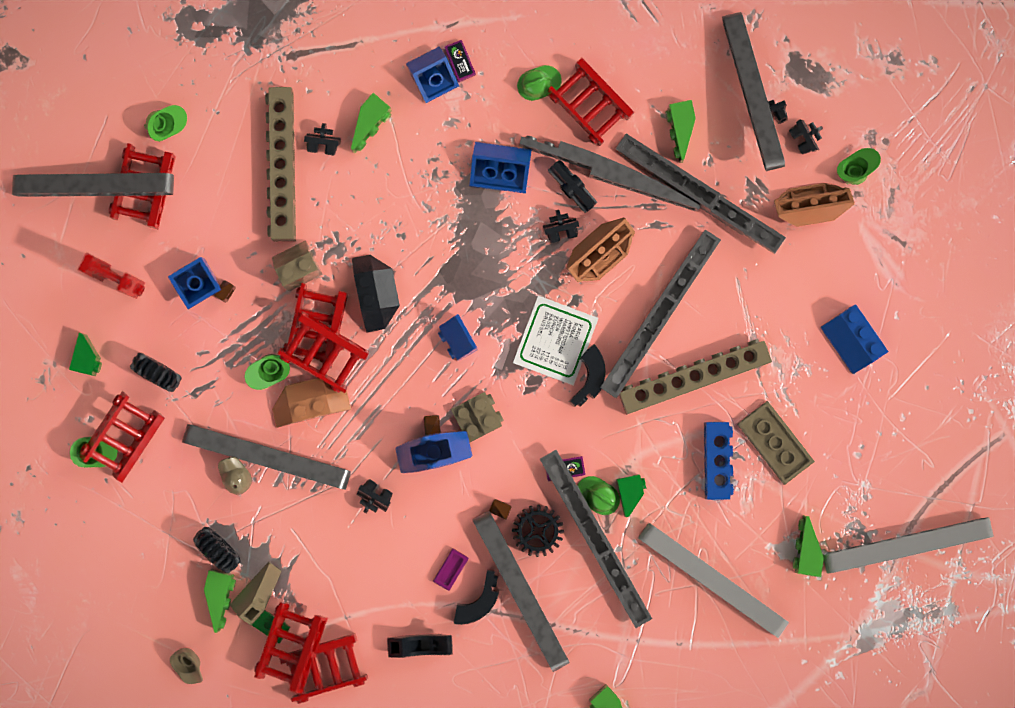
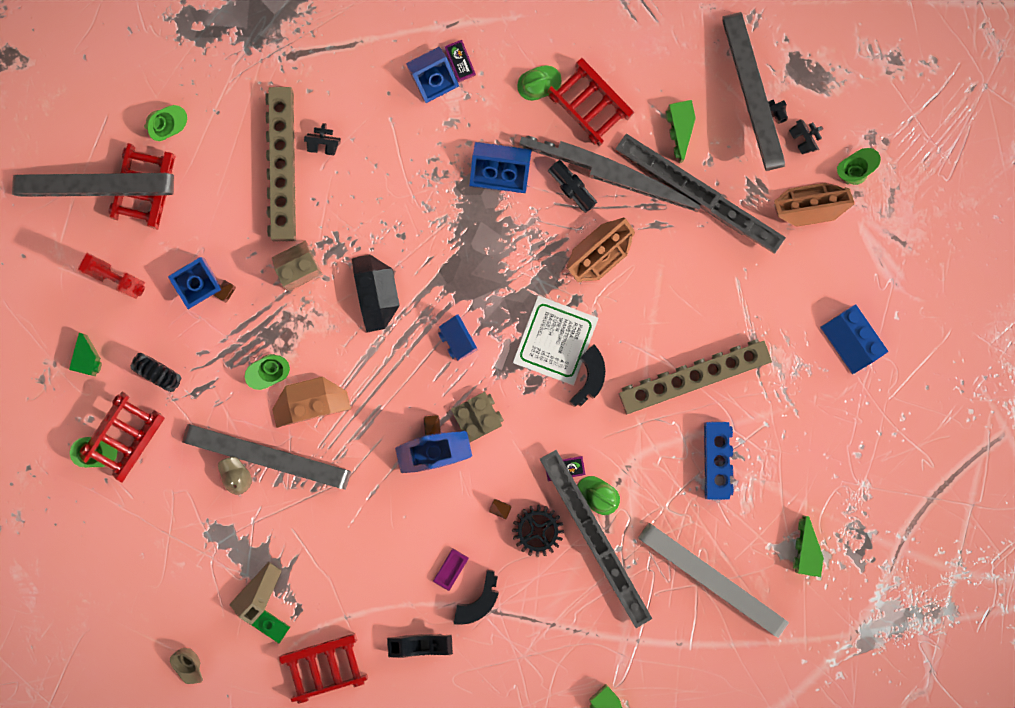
black gear [193,527,241,573] -> none
bright green slope [204,569,236,633] -> none
red fence [254,602,328,693] -> none
red fence [278,311,369,393] -> none
red fence [283,283,348,369] -> none
bright green slope [351,93,392,154] -> none
black hips [356,479,393,514] -> none
flat silver beam [472,511,570,672] -> none
black hips [543,210,579,243] -> none
flat silver slope [600,229,721,398] -> none
green slope [616,474,647,517] -> none
dark tan tile [737,401,815,485] -> none
light grey beam [823,517,994,573] -> none

